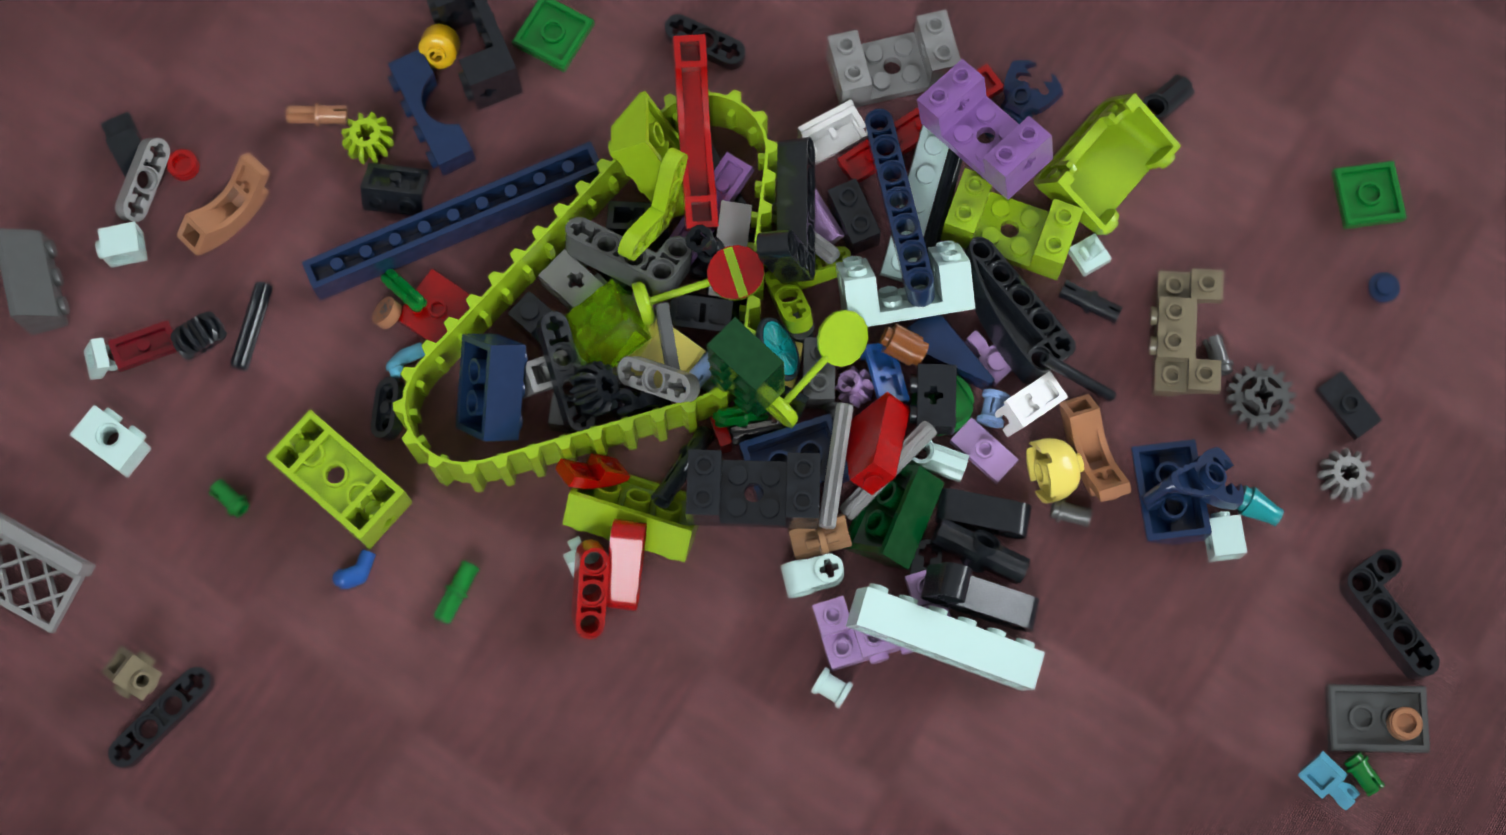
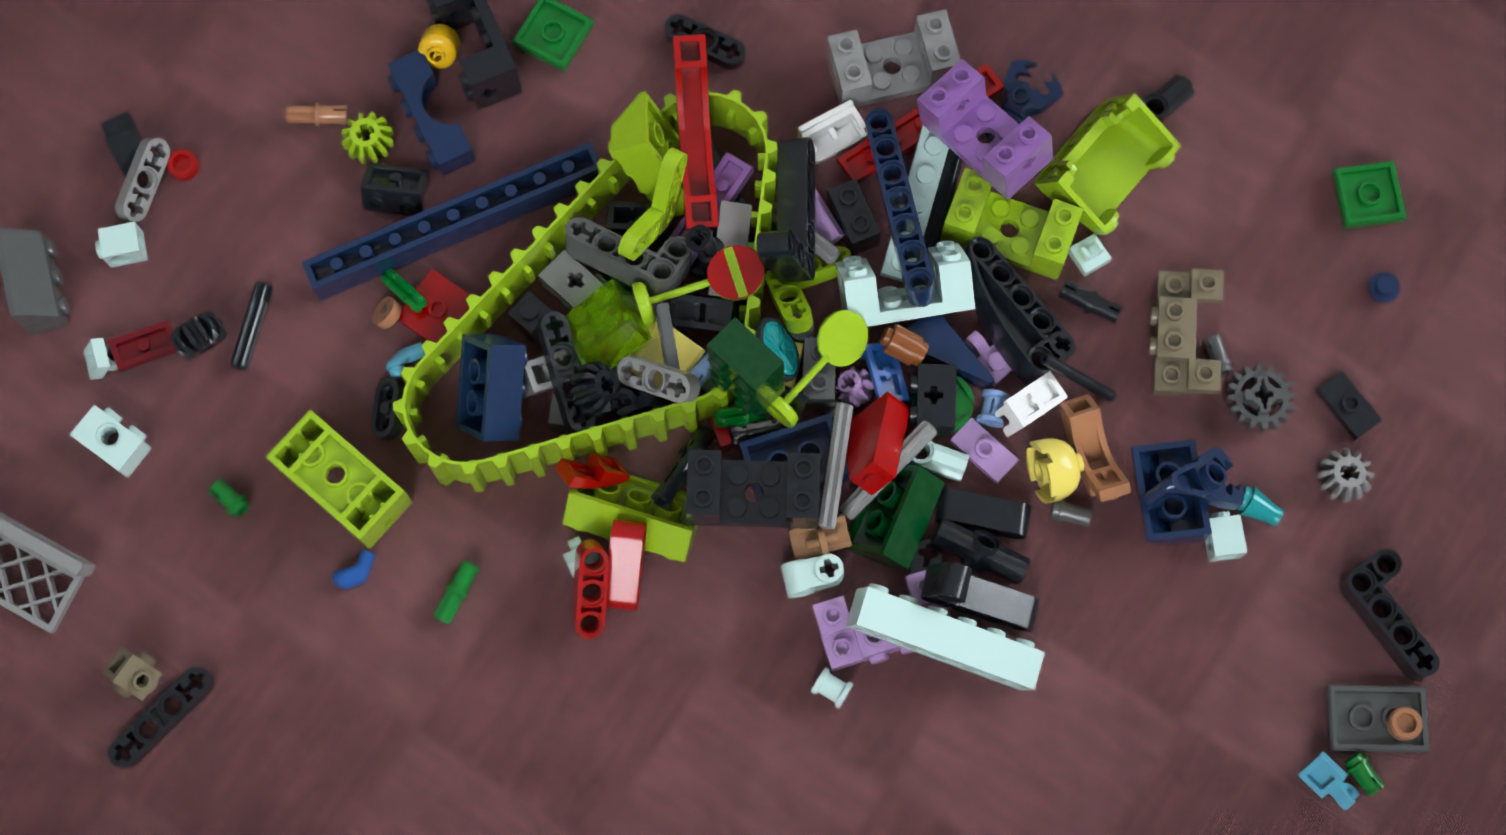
nougat arch [176,152,270,256] -> none

